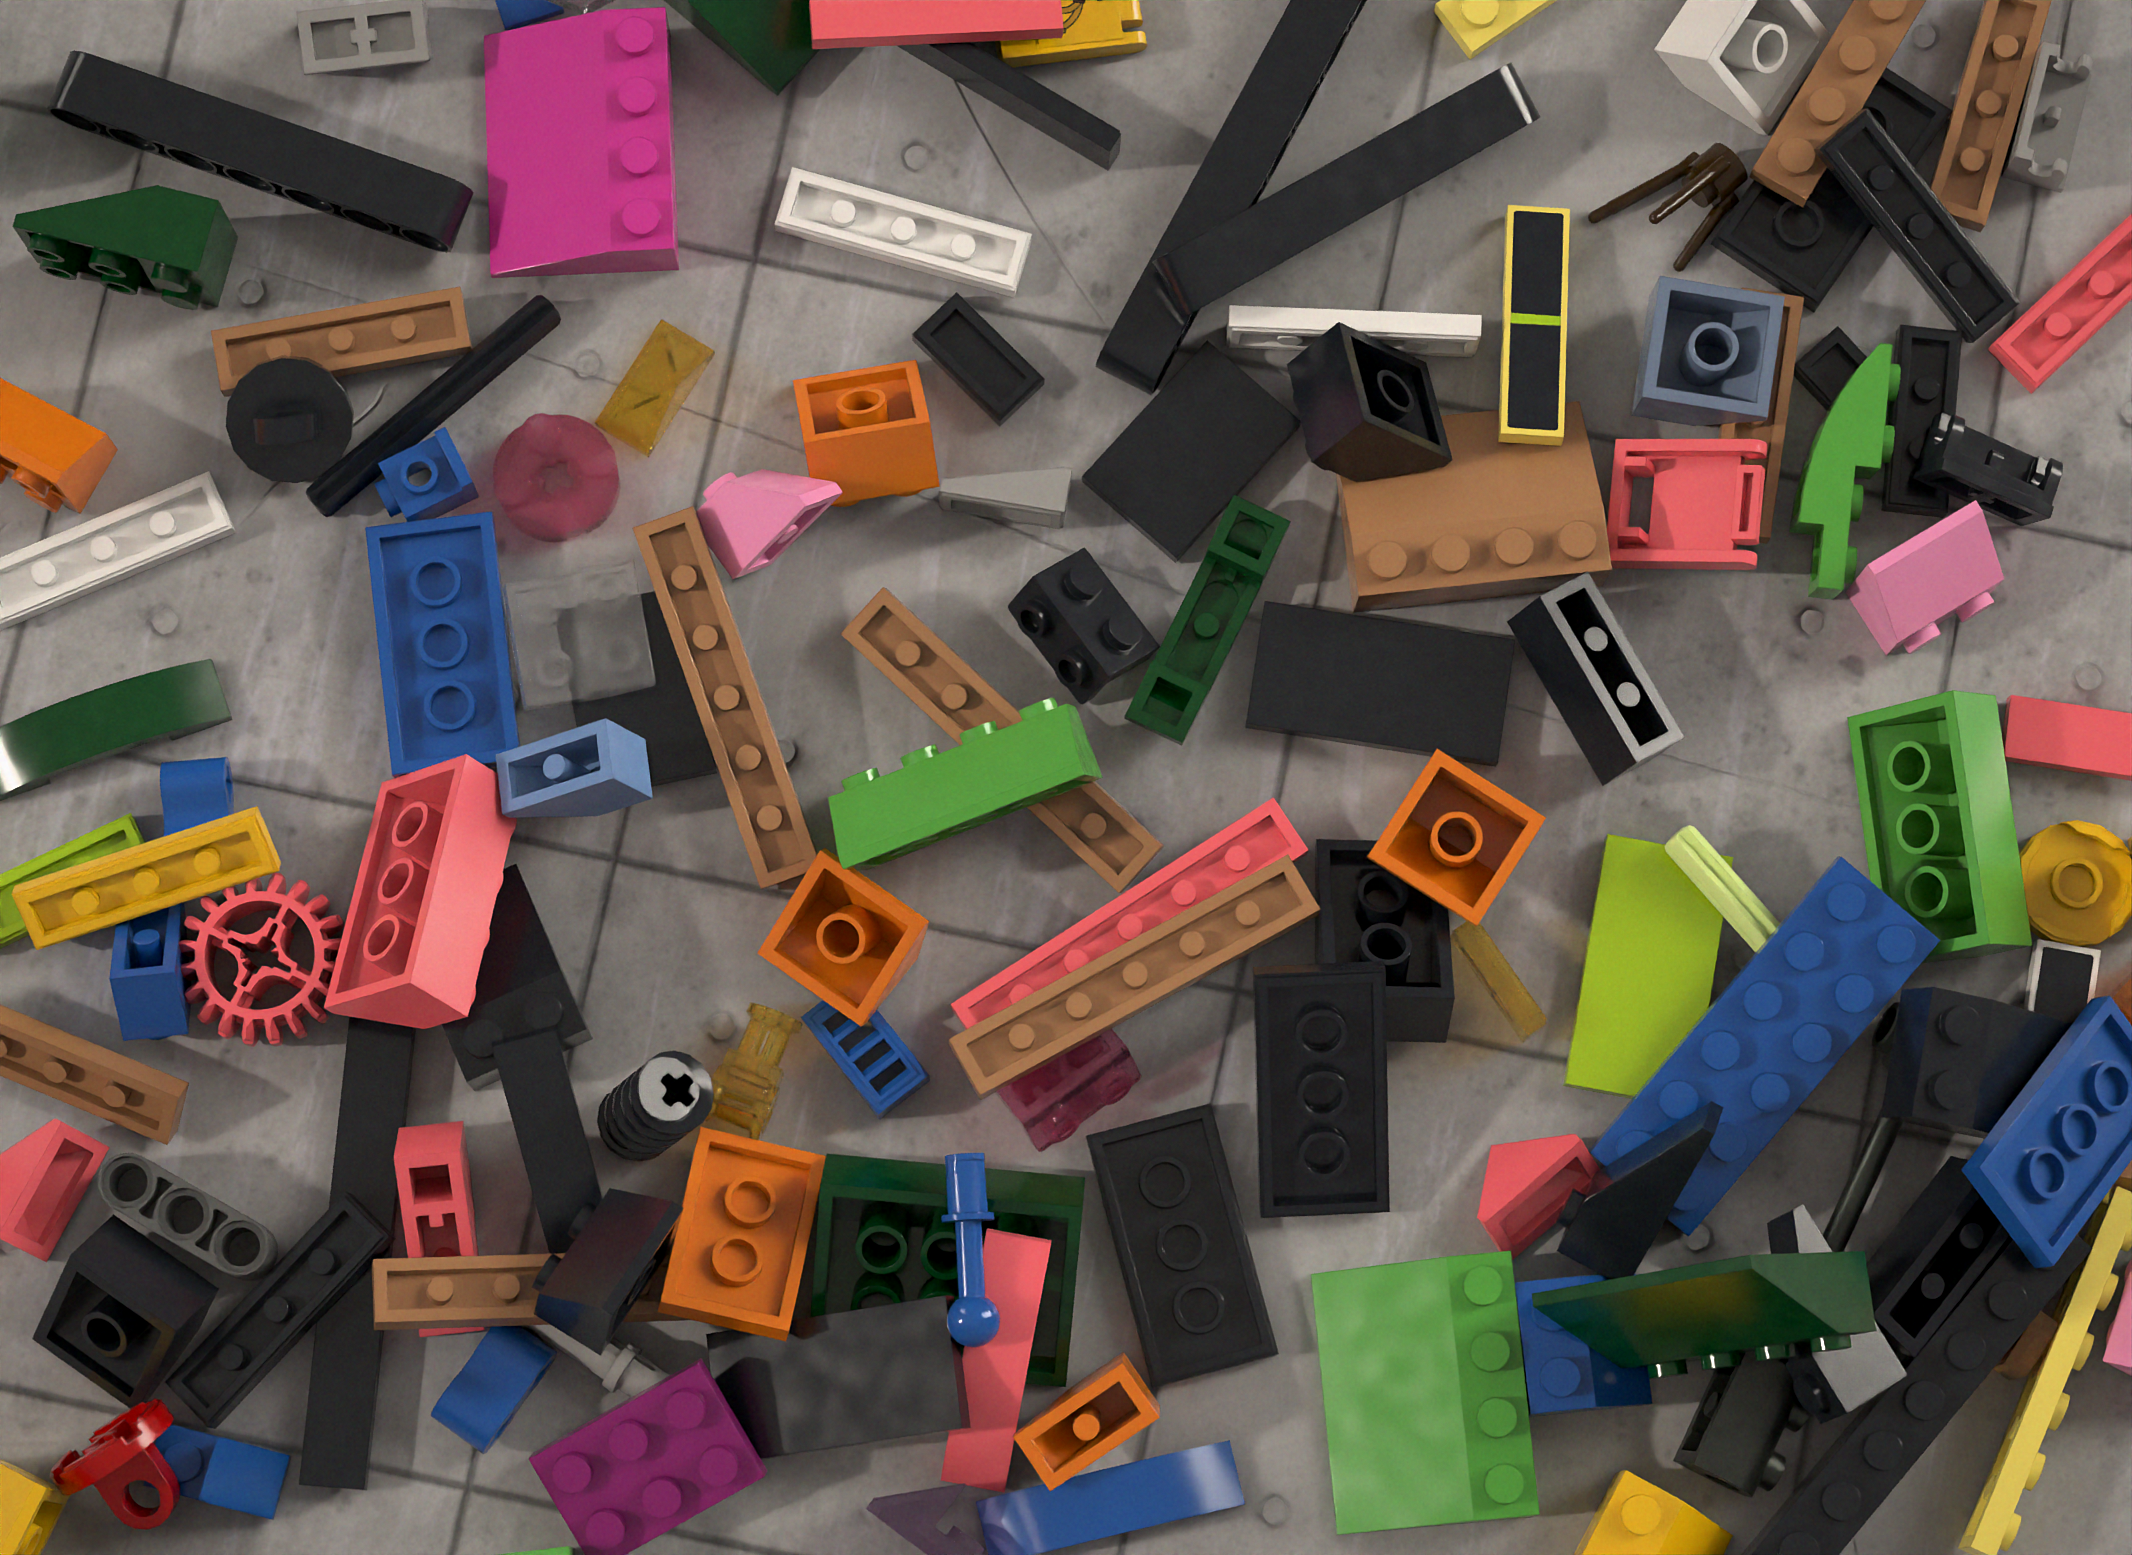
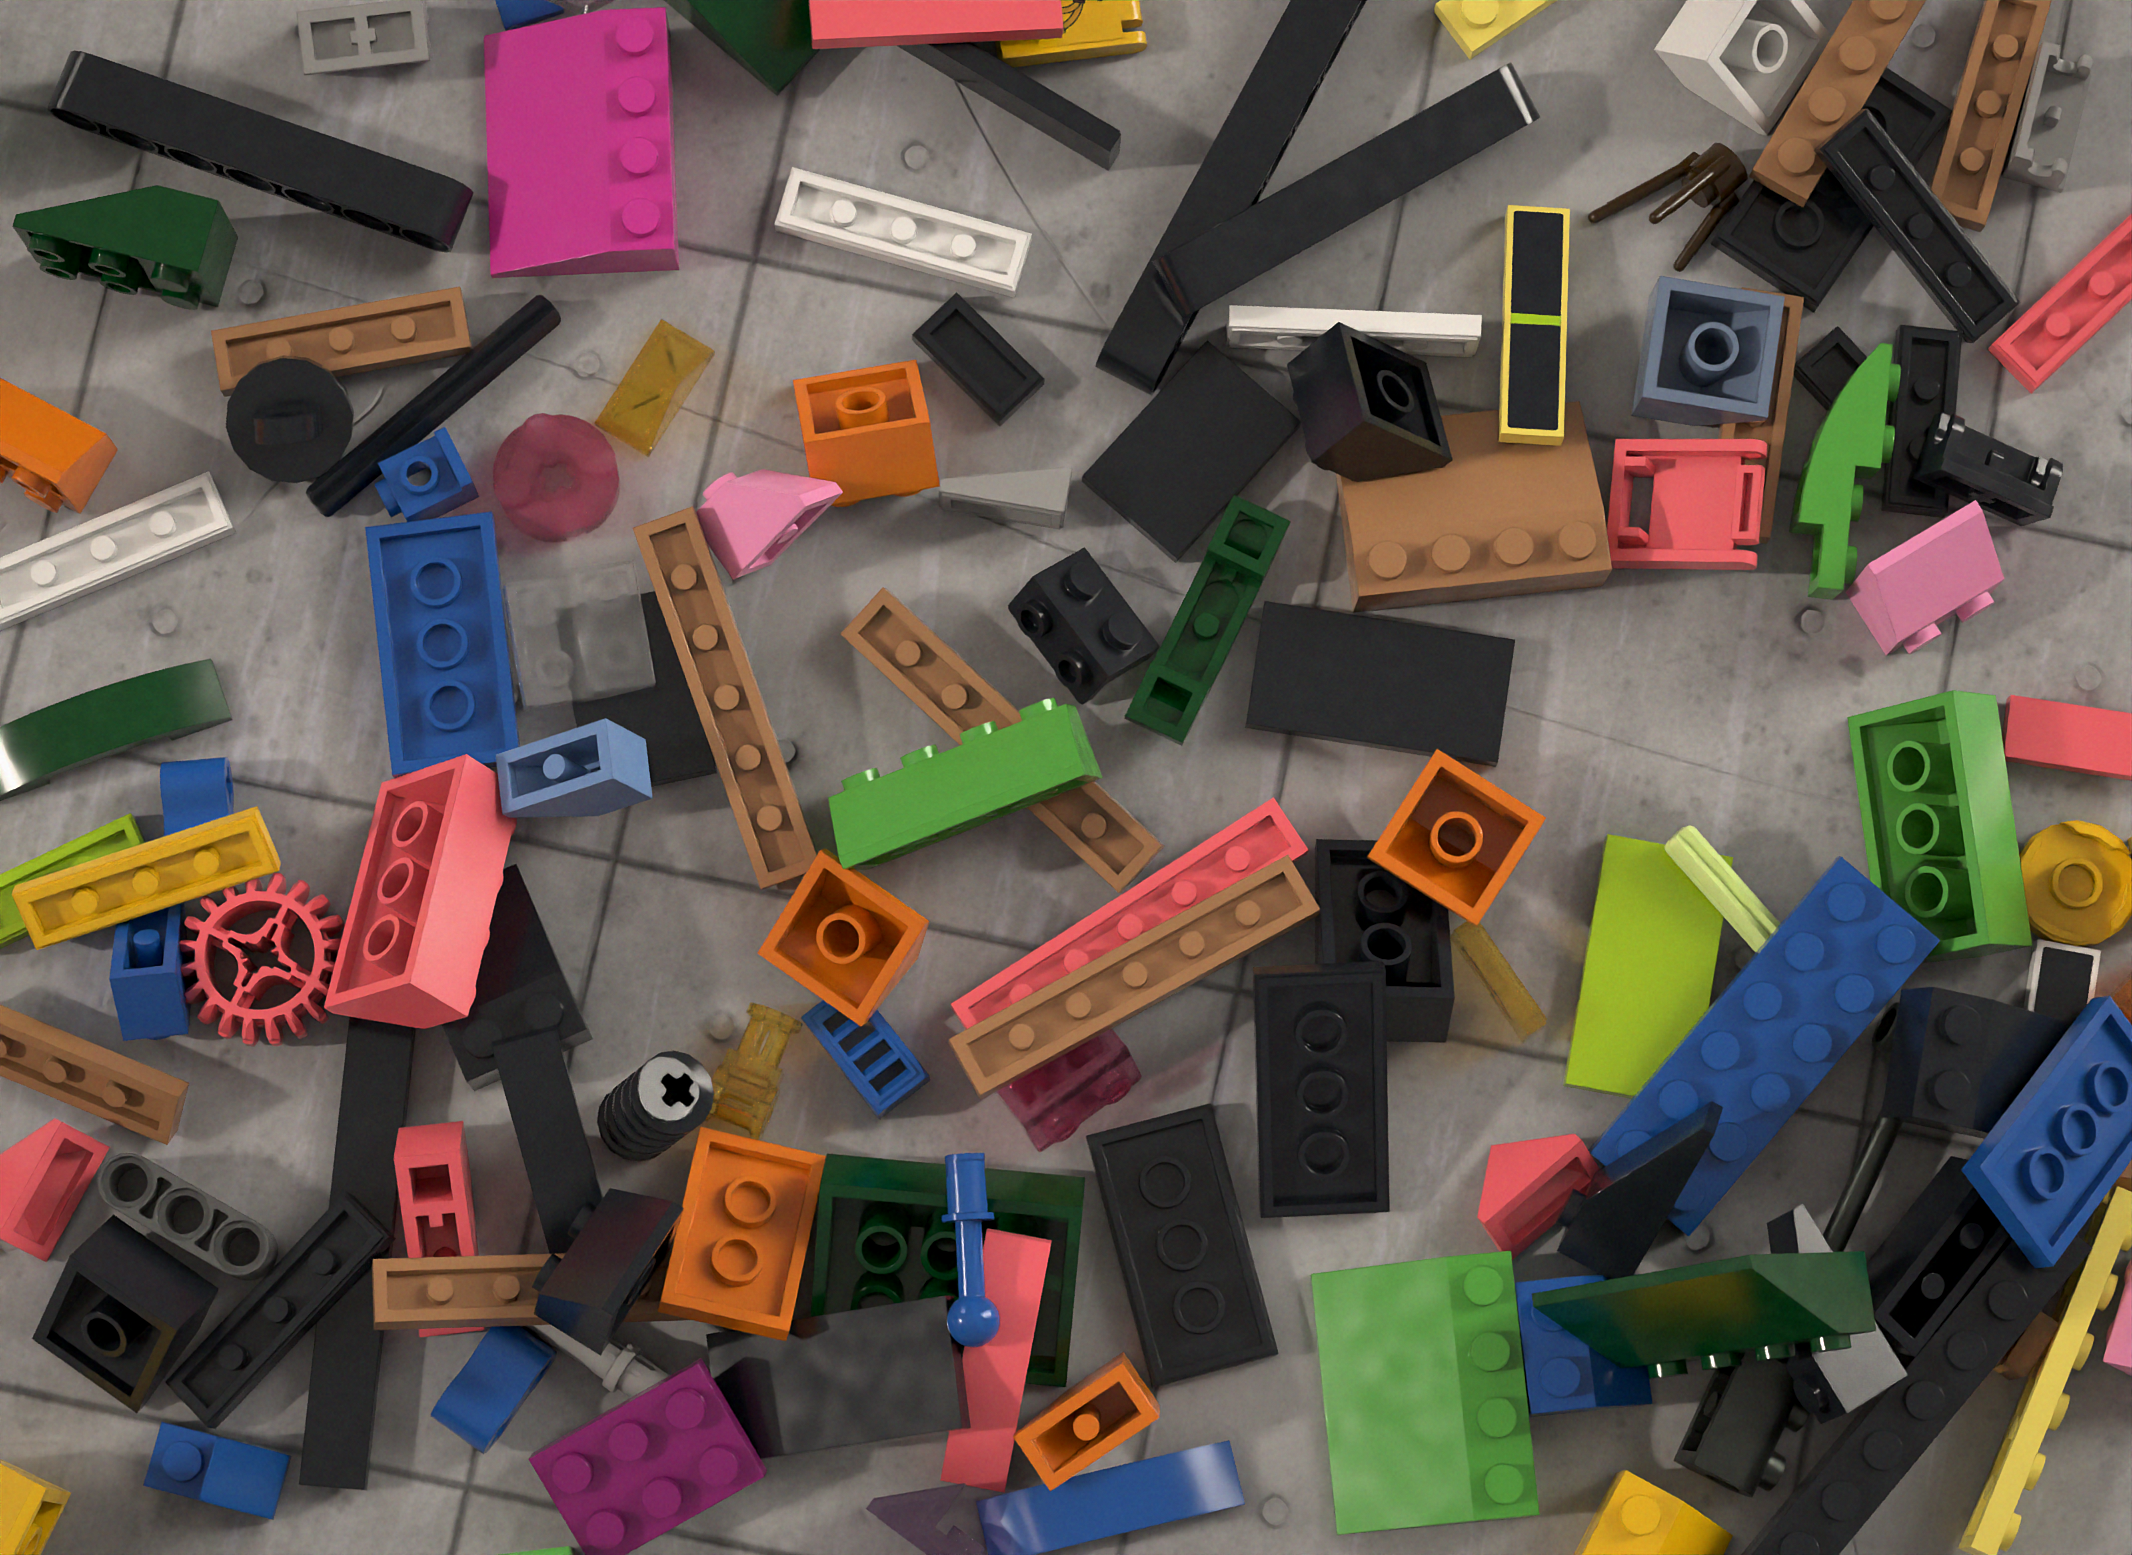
red tile [49,1398,180,1530] -> none
black brick [1507,572,1685,786] -> none

